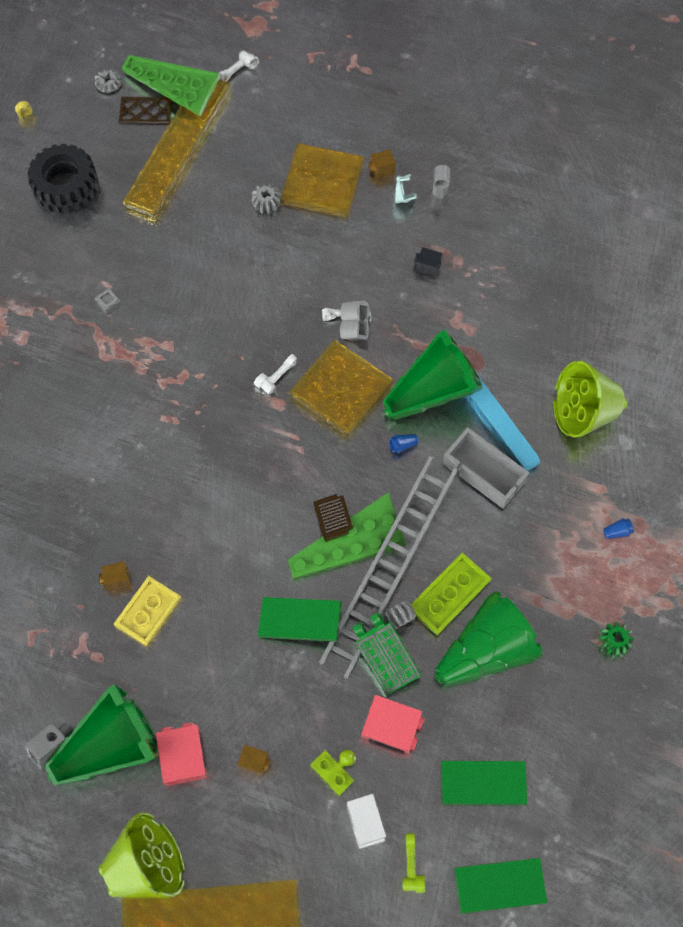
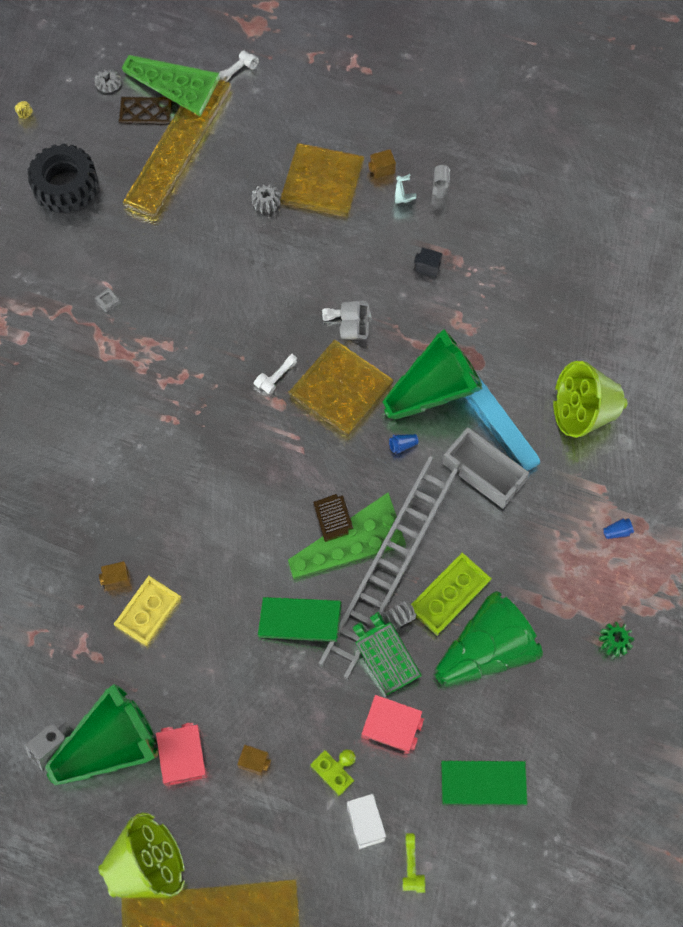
green tile [454,858,548,914] -> none

